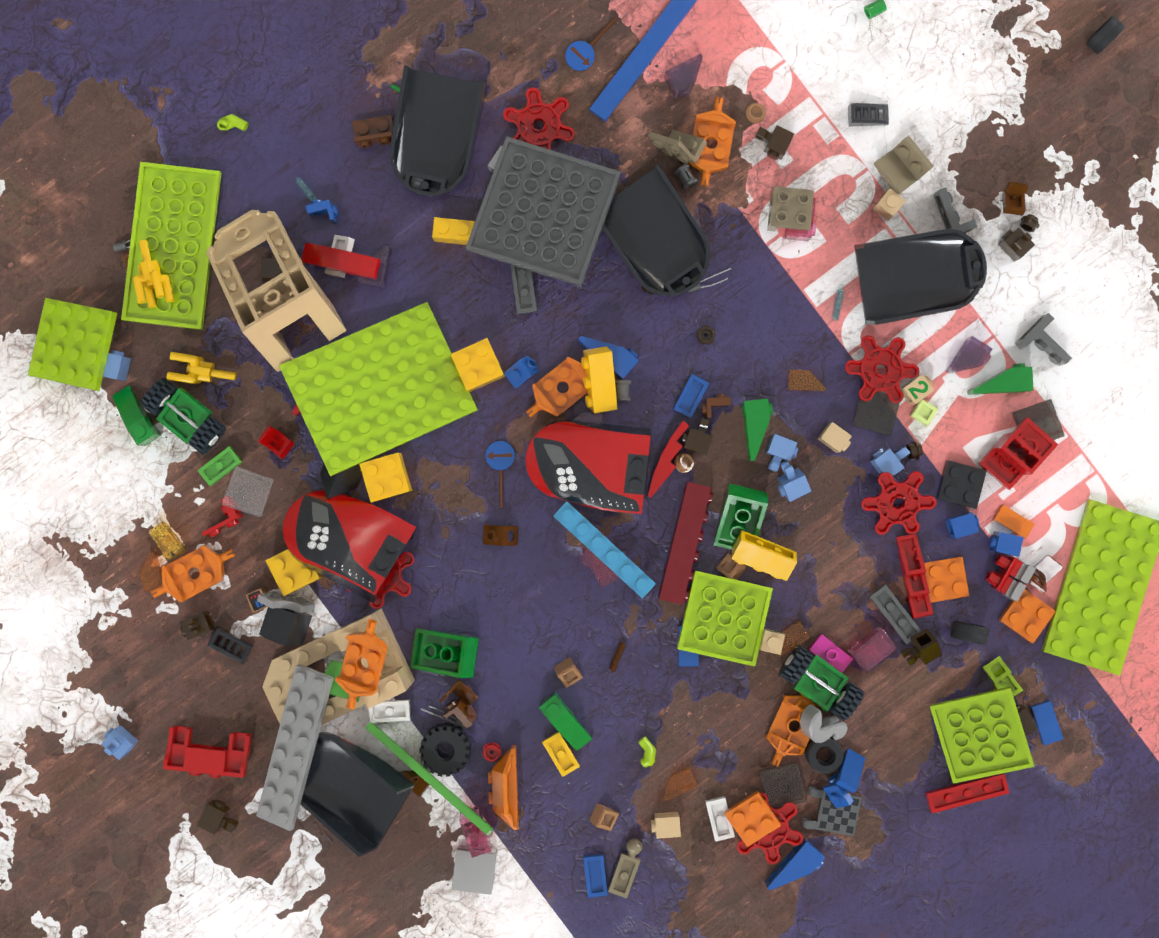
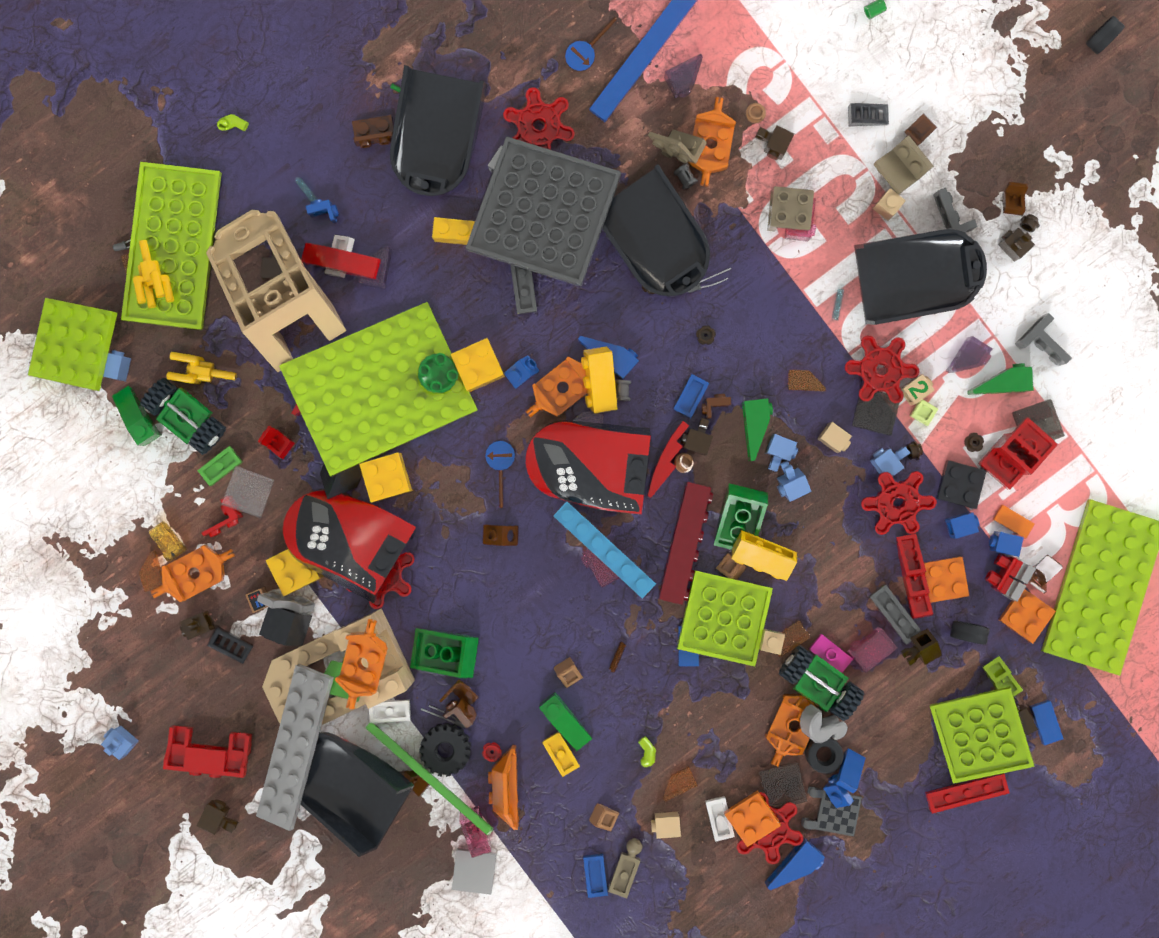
none -> green dish [418,353,458,393]
none -> reddish brown bracket [904,113,937,146]
none -> dark brown plate [964,433,984,452]

